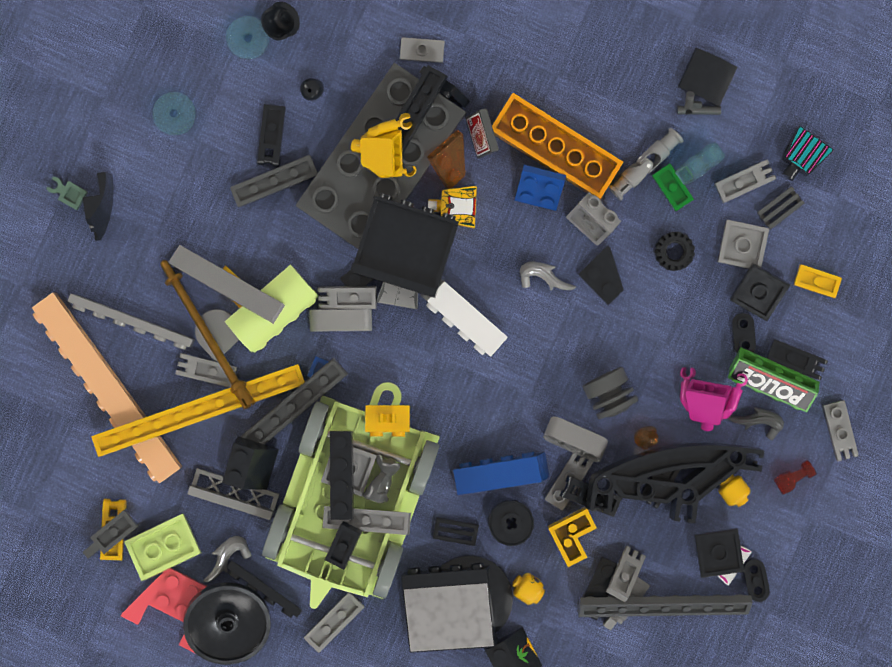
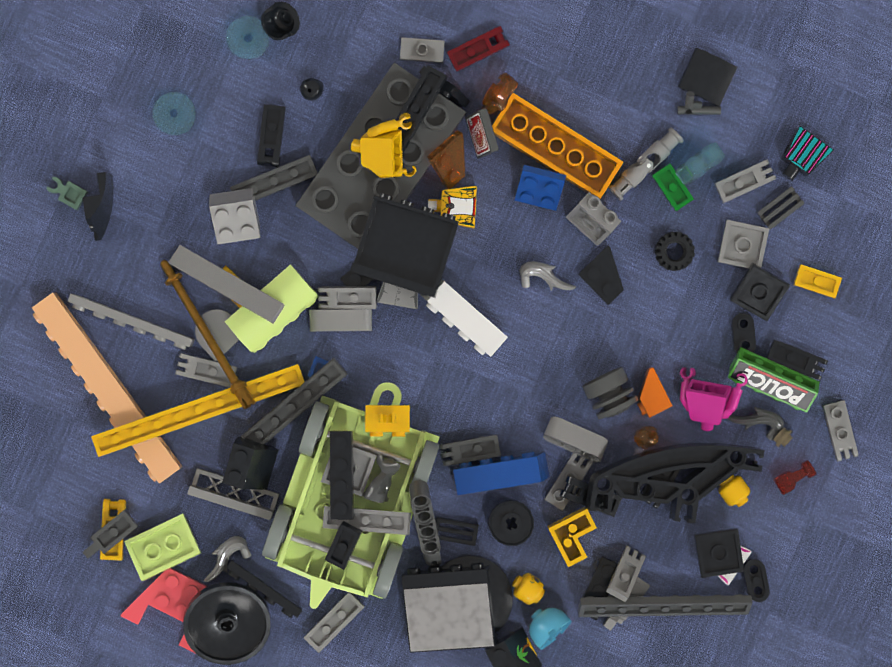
none -> light grey brick [209,188,260,245]
none -> dark grey piece [409,480,442,566]
none -> dark grey hinge [440,434,501,466]
none -> dark red plate [447,26,510,72]
none -> clear orange plate [482,73,518,114]
none -> medium azure cylinder [529,608,572,650]
none -> orange slope [637,367,673,418]
none -> dark tan plate [773,427,793,447]

